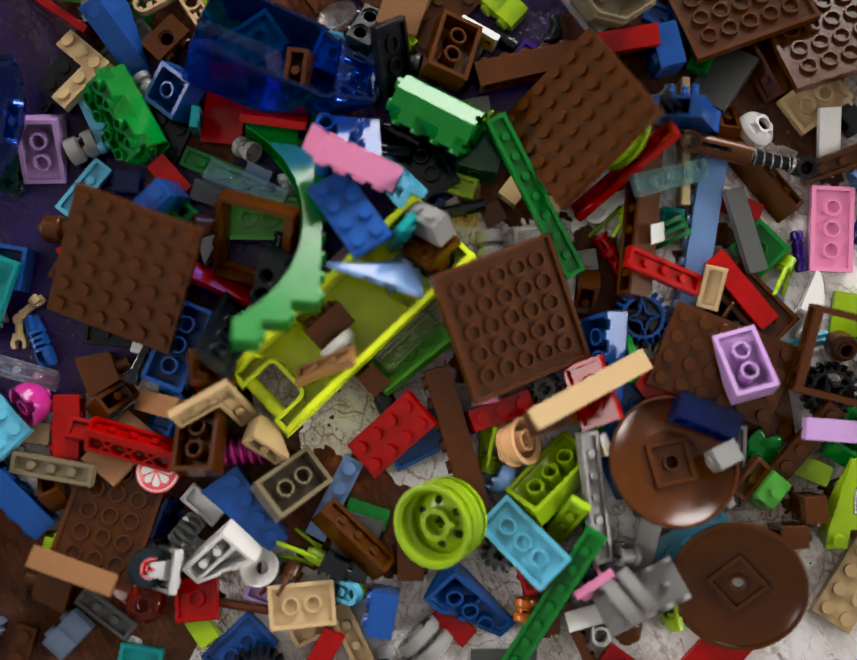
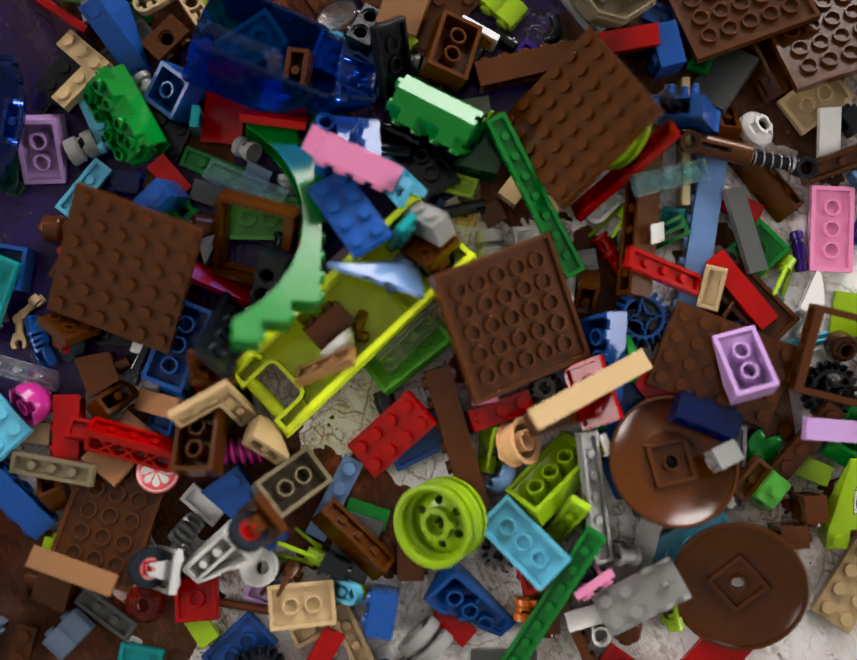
clear blue slope [149,496,184,542] -> none
reddish brown panel [354,361,390,398] -> none
light grey wheel [601,566,659,627] -> none
none -> reddish brown plate [37,312,102,362]
none -> plate [227,492,289,553]
none -> pearl gold arm [353,309,370,343]

